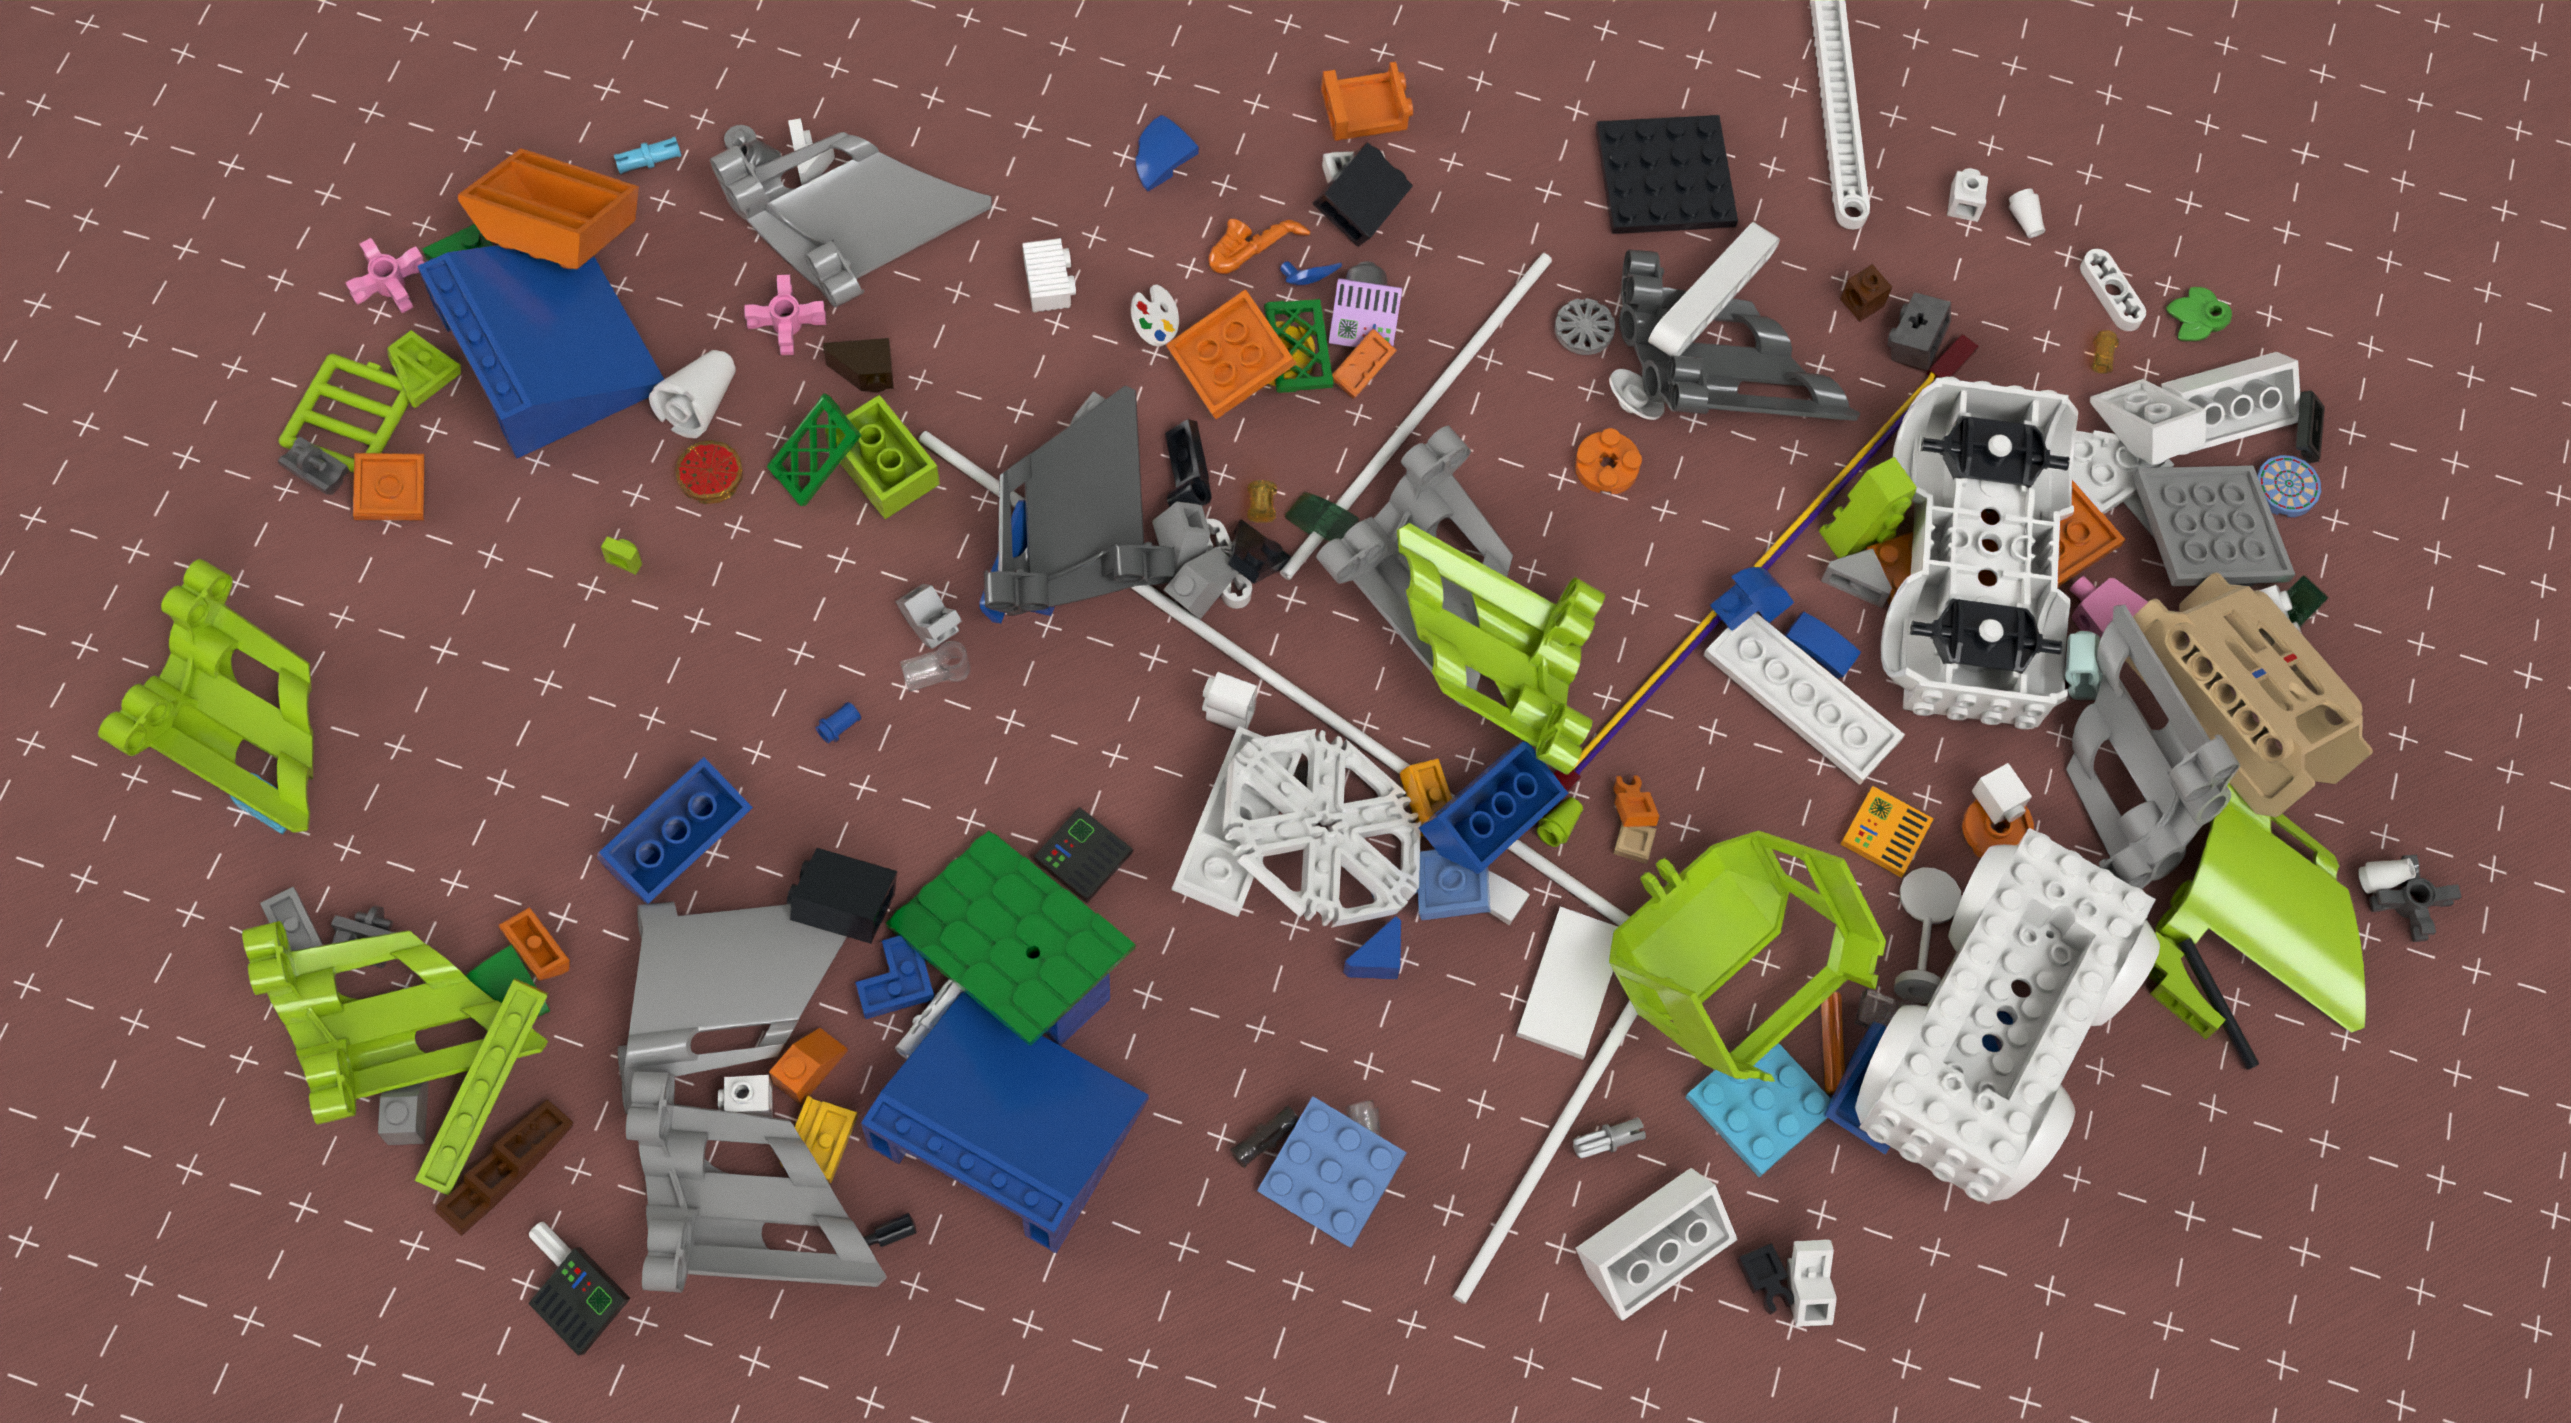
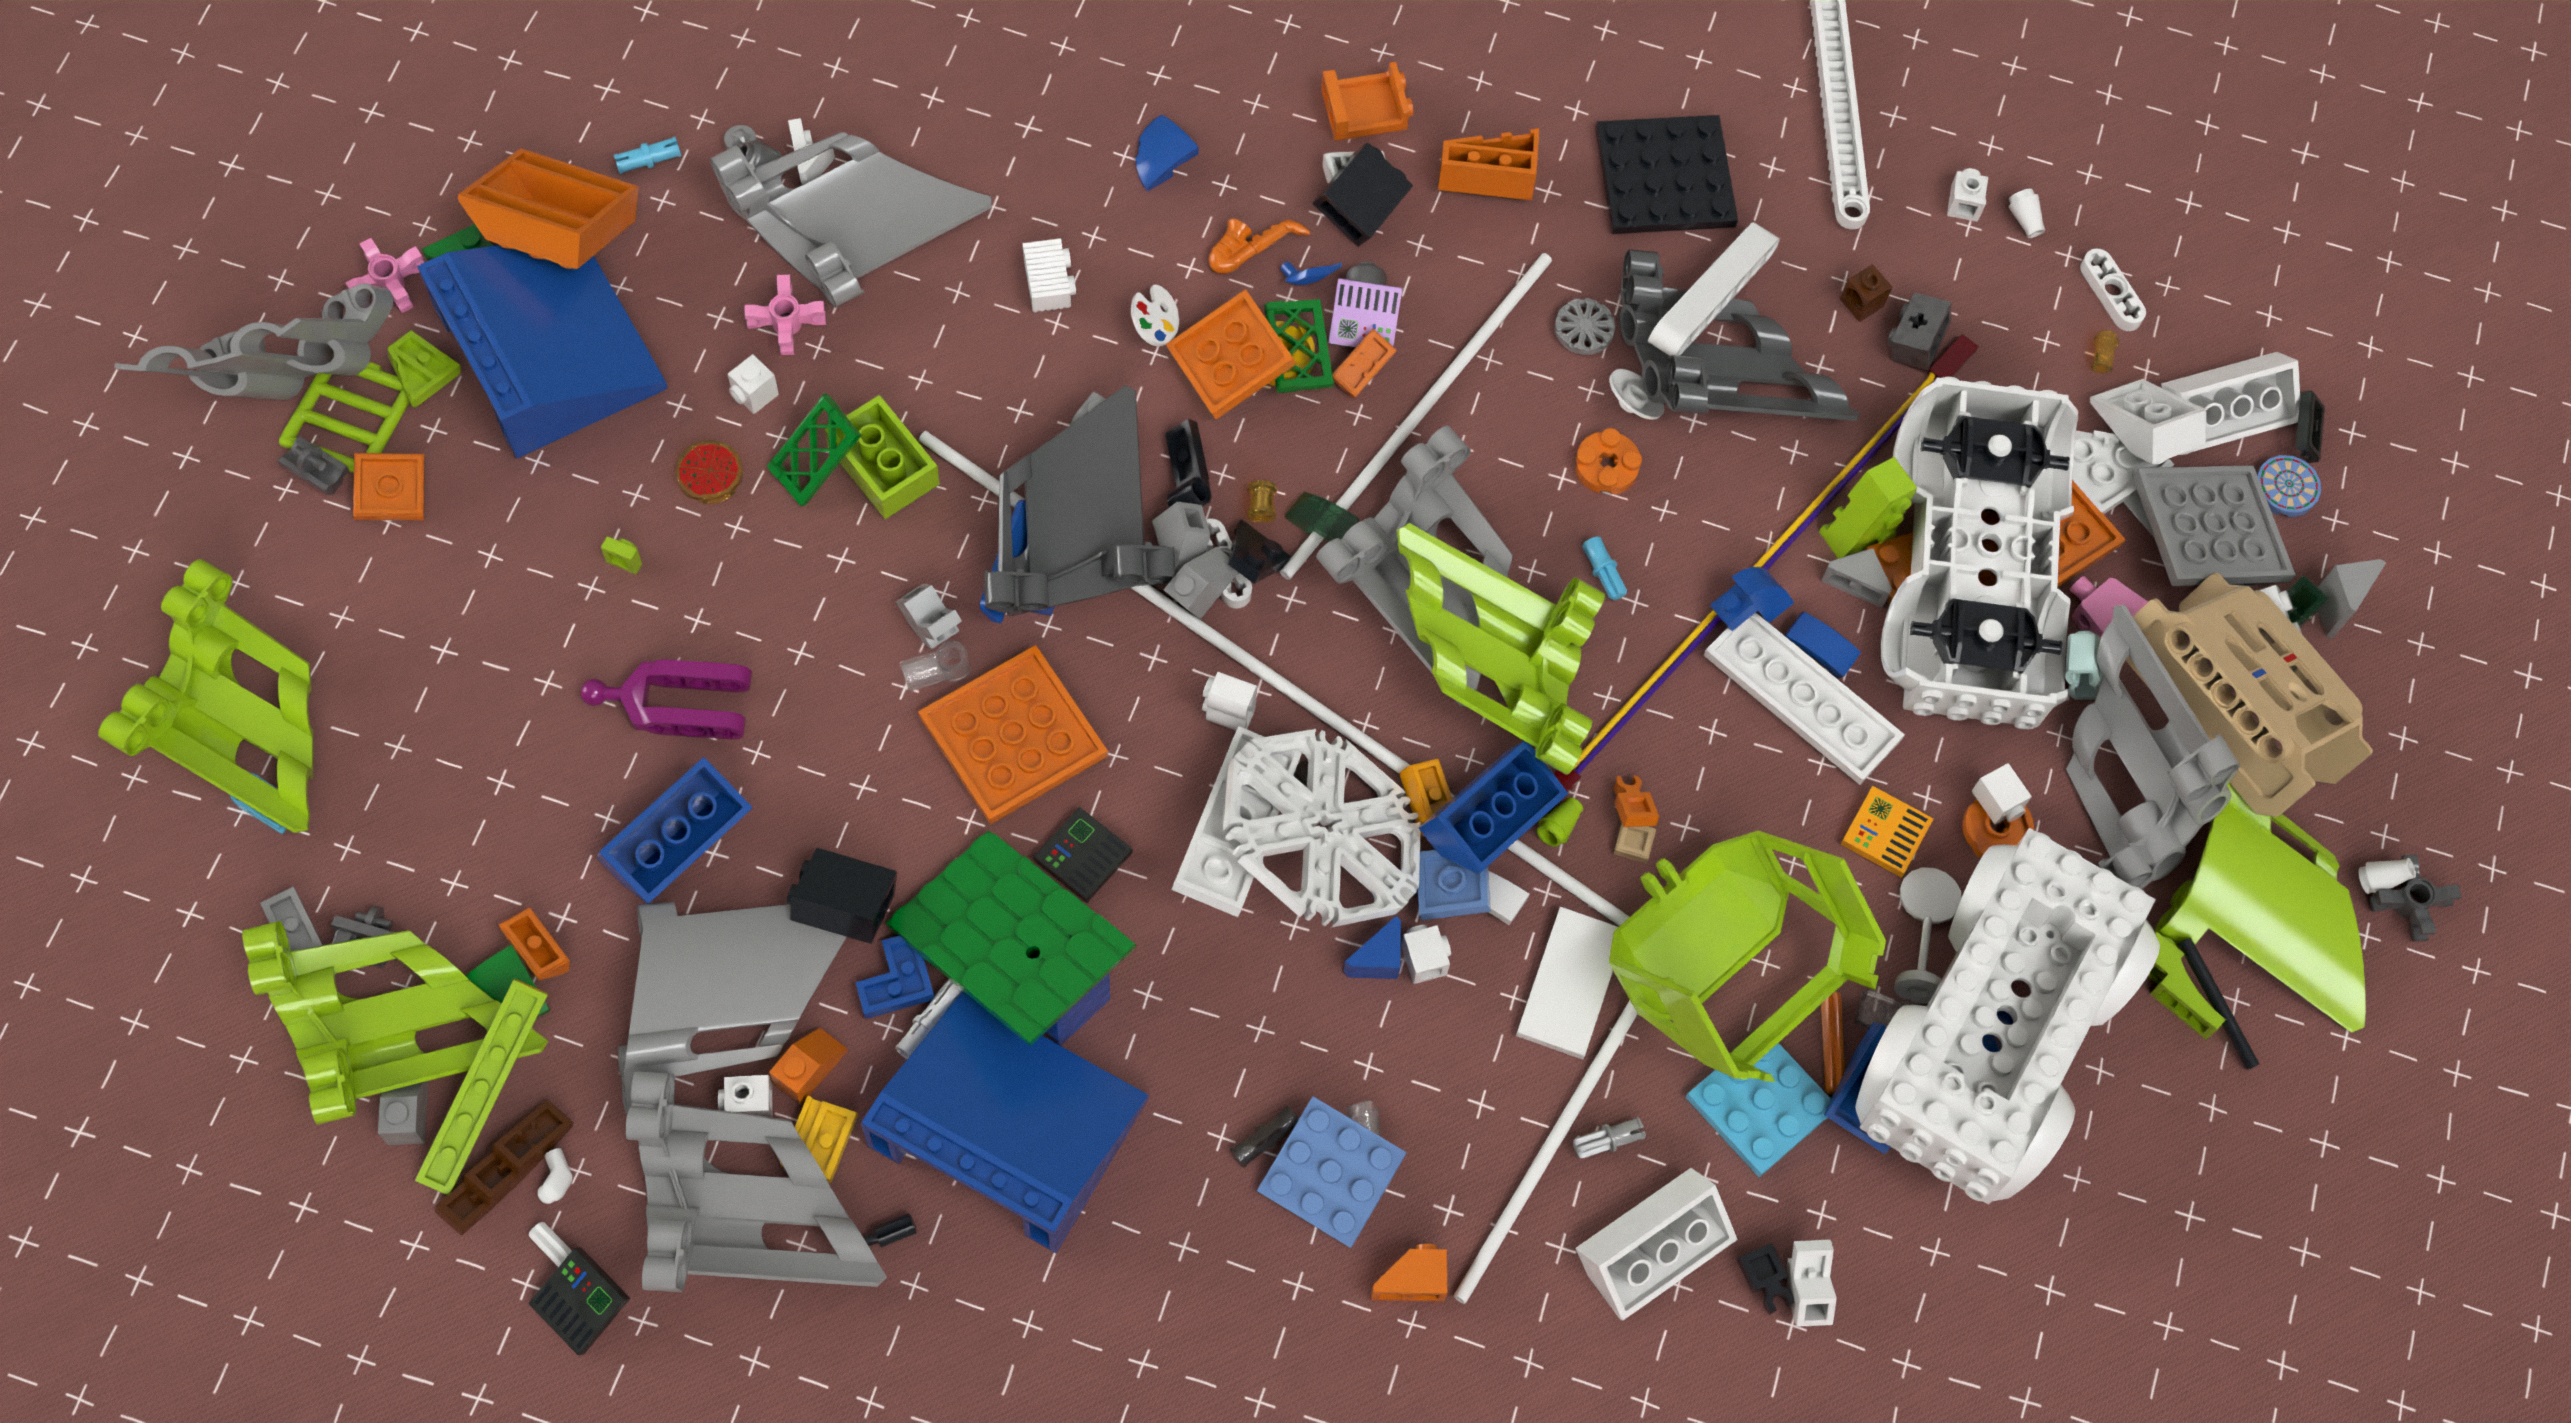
white cone [649,350,736,438] -> none
blue pin [816,702,861,744] -> none
dark brown slope [823,338,894,392] -> none
bright green plate [2166,287,2232,341] -> none
none -> light grey panel [114,283,393,401]
none -> white arm [538,1148,572,1204]
none -> magenta piece [581,659,752,740]
none -> white brick [728,354,779,414]
none -> orange plate [918,645,1108,825]
none -> orange slope [1371,1244,1447,1302]
none -> white brick [1401,925,1451,984]
none -> orange wedge [1438,128,1540,200]
none -> medium azure axle [1582,536,1627,601]
none -> light grey slope [2312,559,2386,640]

